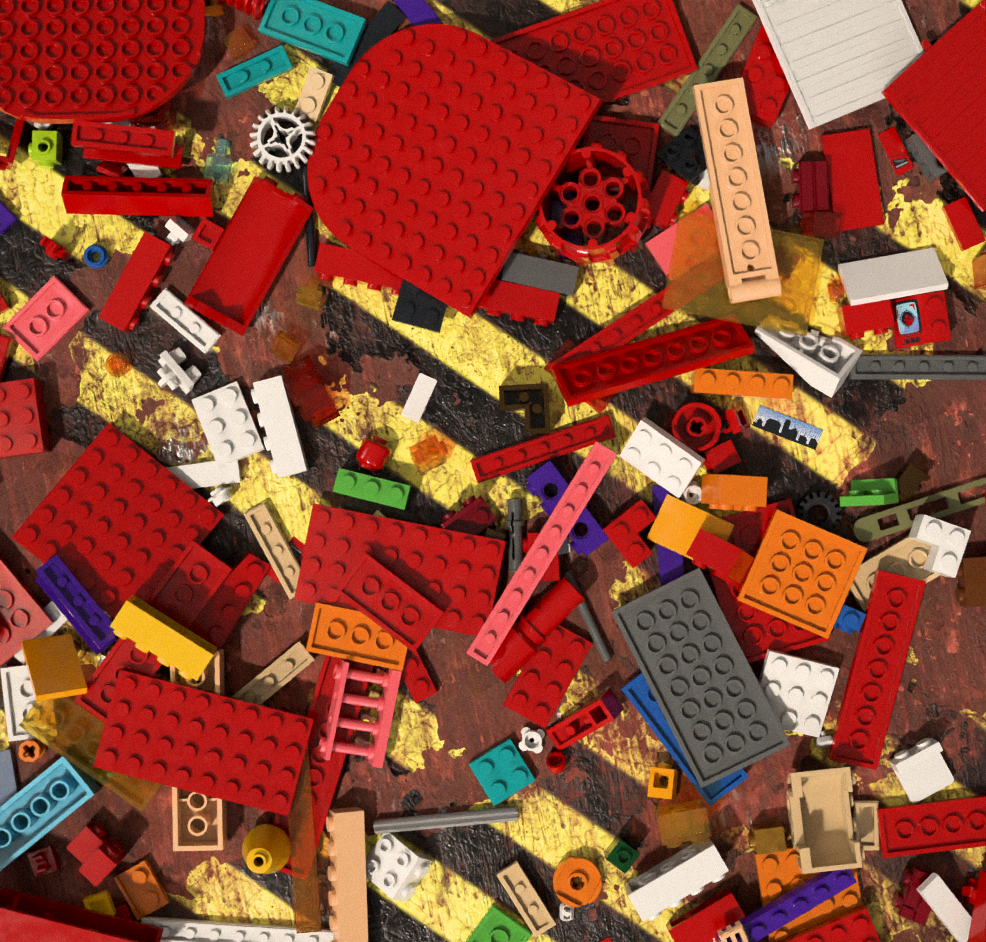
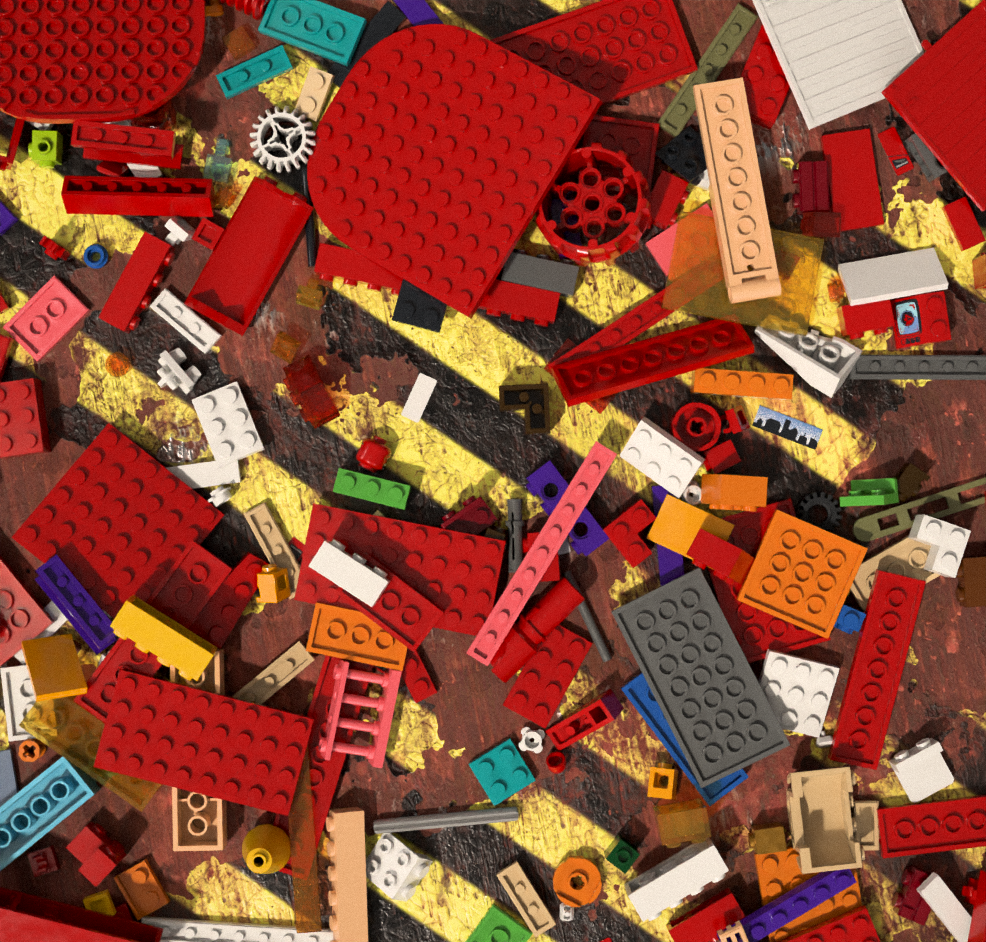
white brick [251,375,309,478] -> none
clear orange brick [409,435,449,476] -> none
red tile [470,414,616,483] -> none
none -> clear orange plate [215,186,237,209]
none -> light orange brick [256,564,291,603]
none -> white brick [309,539,390,607]

